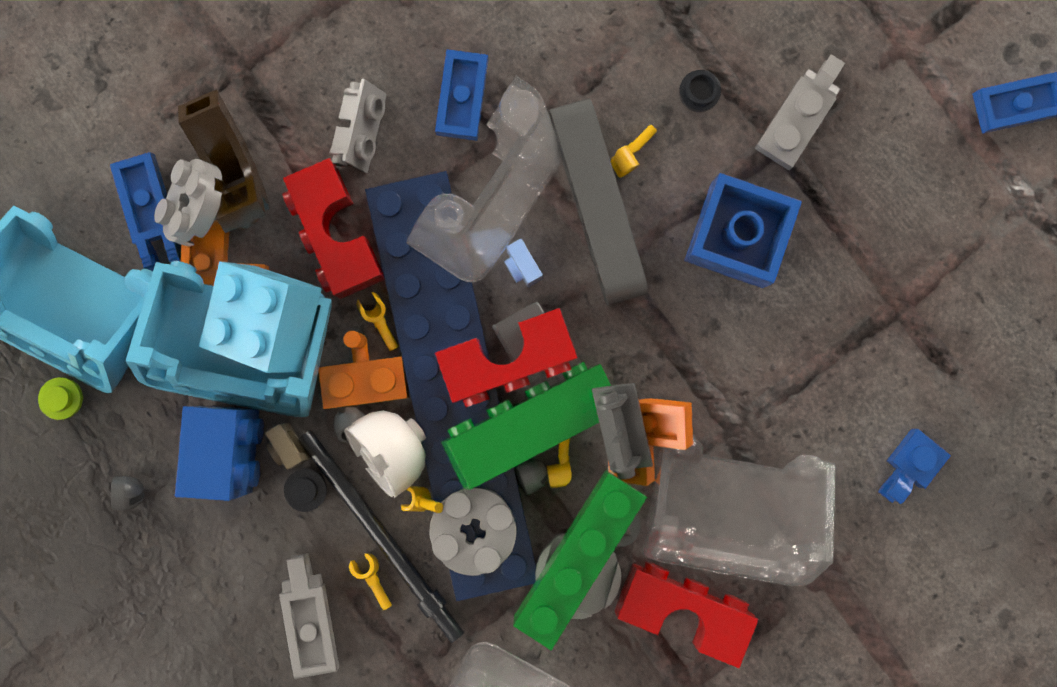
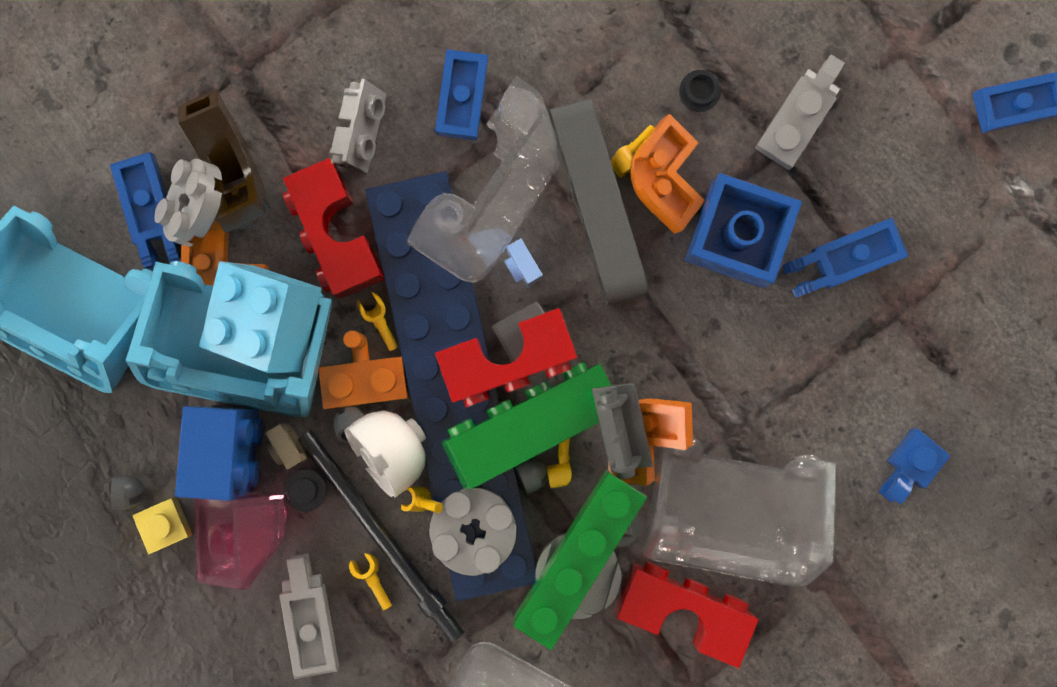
lime plate [38,378,83,420] -> none
none -> light yellow plate [132,497,193,555]
none -> clear pink slope [194,494,287,590]
none -> orange plate [631,114,705,234]
none -> blue hinge [782,217,908,298]

